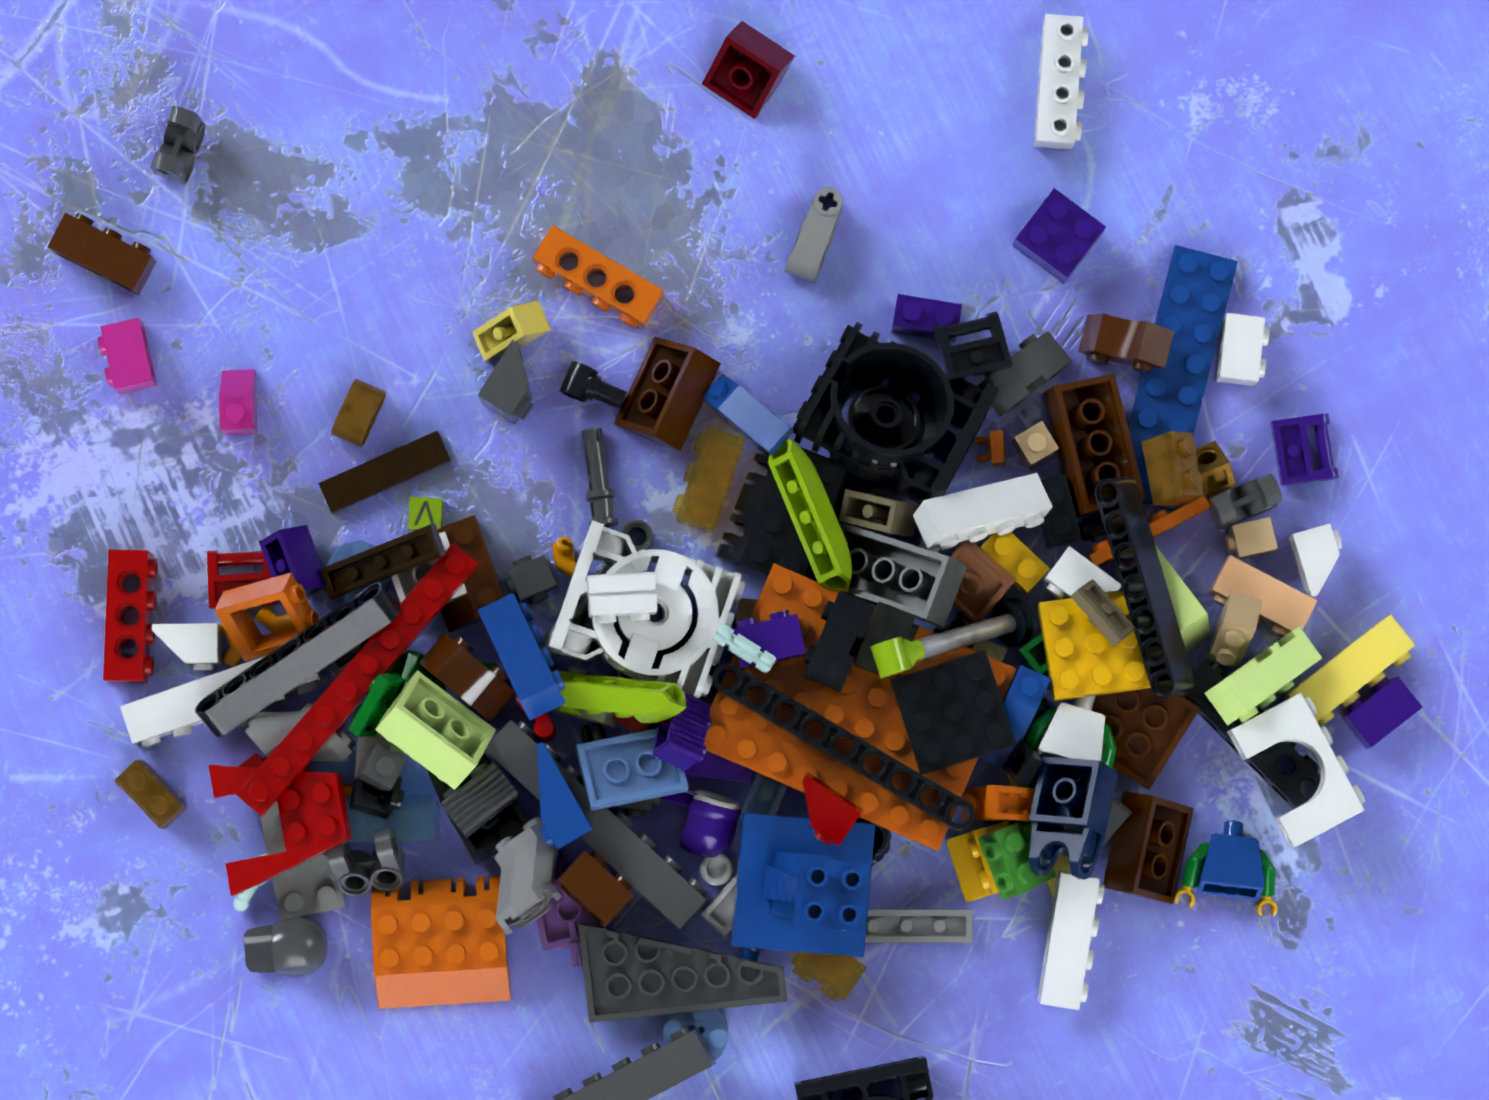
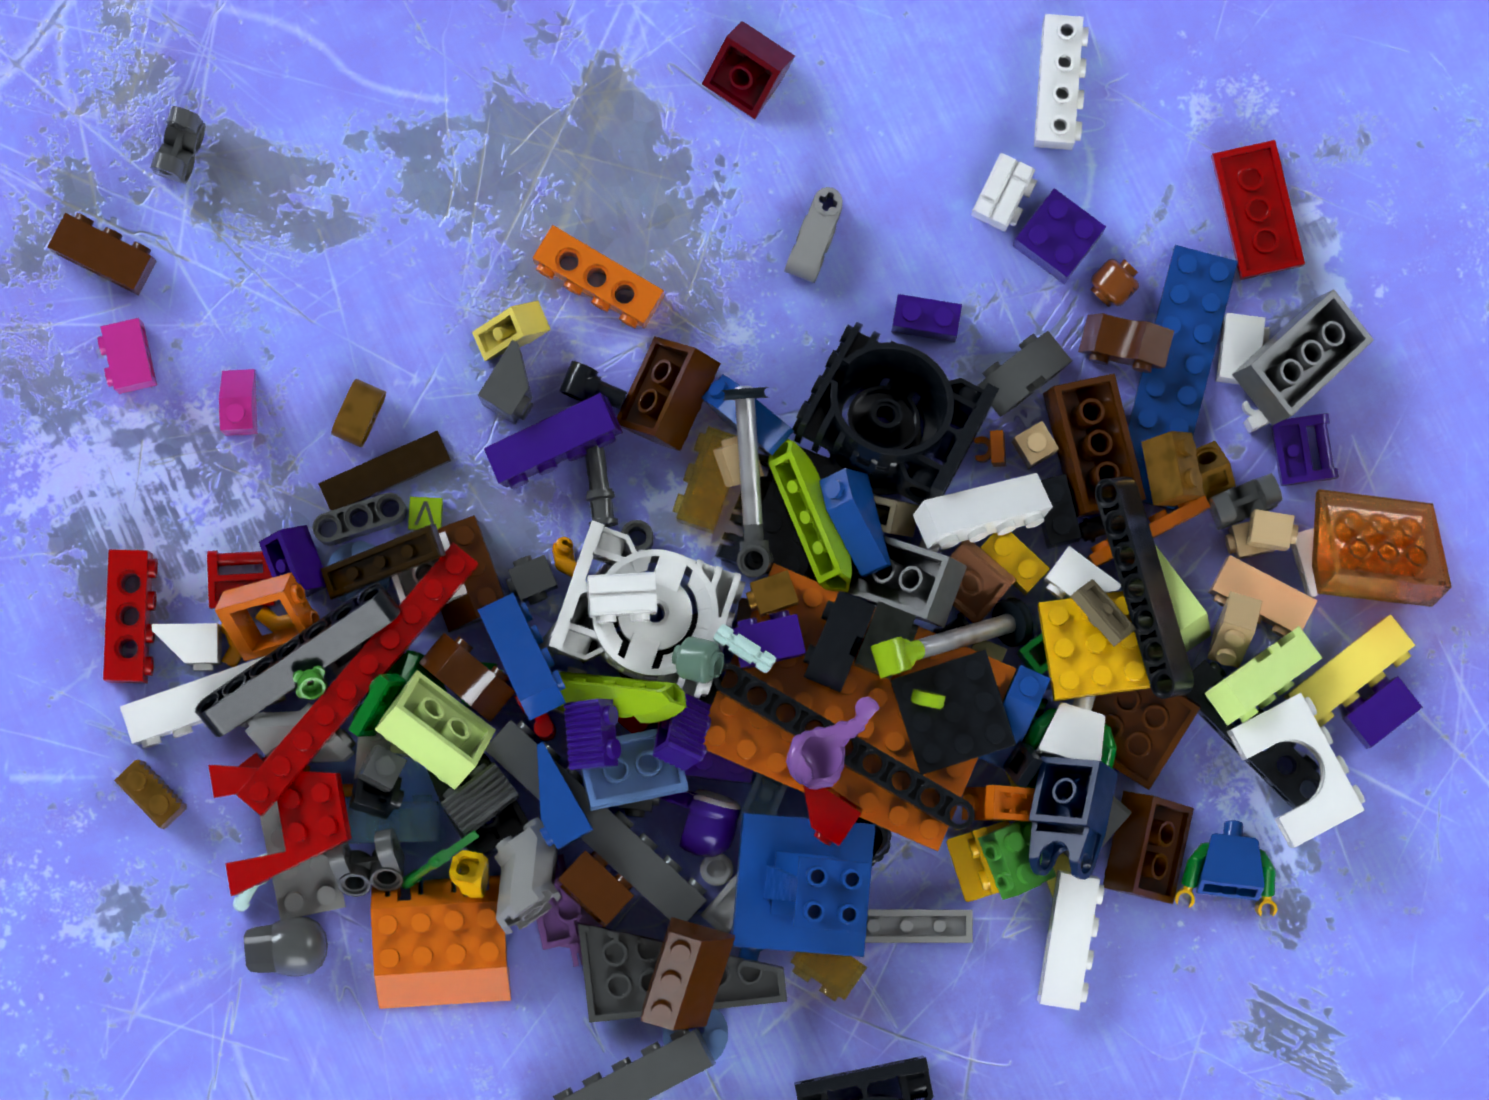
black plate [933,311,1013,382] -> none
none -> bright green plate [292,666,328,700]
none -> dark grey beam [312,493,407,546]
none -> green window [401,830,479,889]
none -> yellow rock [449,850,489,898]
none -> dark purple brick [484,393,623,489]
none -> dark purple brick [563,698,621,770]
none -> reddish brown slope [641,917,735,1030]
none -> sand green head [672,637,724,684]
none -> tan brick [713,435,764,487]
none -> flat silver piece [720,386,774,578]
none -> pearl gold brick [746,570,799,617]
none -> medium lavender hair [786,697,880,790]
none -> blue slope [819,468,891,577]
none -> lime tile [911,689,946,709]
none -> white brick [971,153,1037,232]
none -> dark orange head [1090,259,1139,307]
none -> red plate [1211,140,1305,280]
none -> dark grey brick [1232,289,1374,425]
none -> white tile [1242,401,1270,434]
none -> tan brick [1246,509,1298,551]
none -> clear orange slope [1312,489,1452,607]

